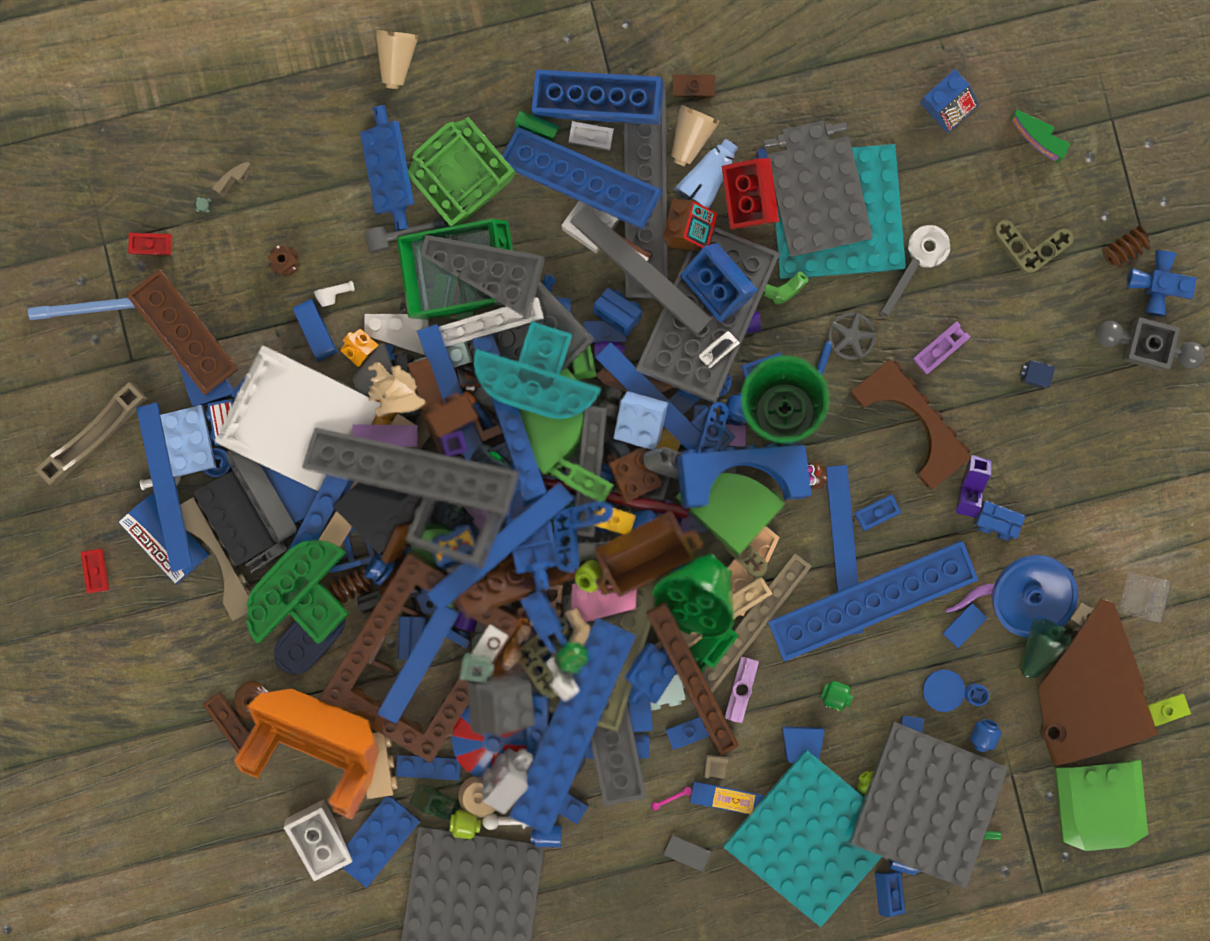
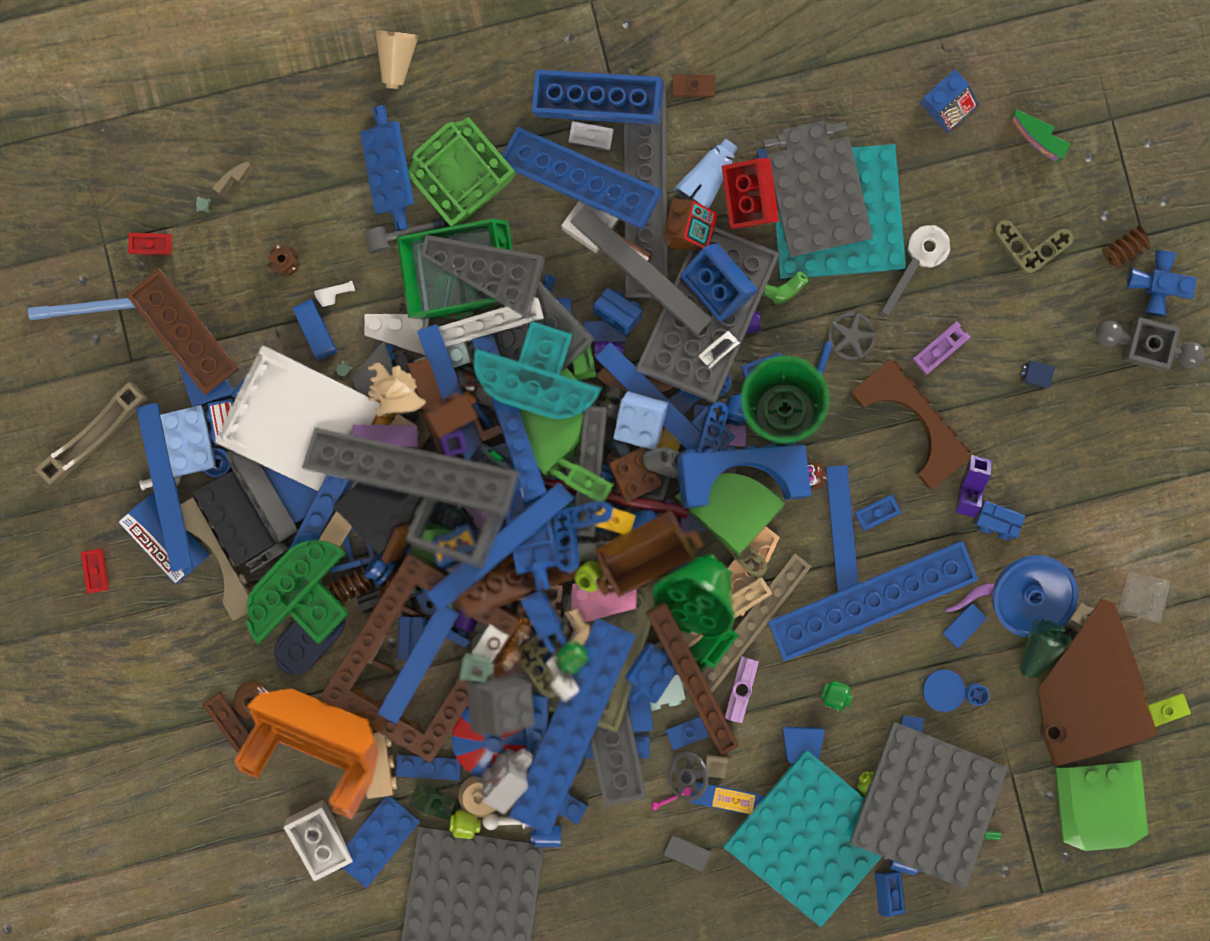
light orange brick [340,329,379,367] -> none
green brick [515,110,560,142] -> none
tan cone [671,105,719,166] -> none
blue head [970,719,1001,752] -> none
none -> sand green piece [334,361,353,379]
none -> dark grey wheel [669,752,709,801]

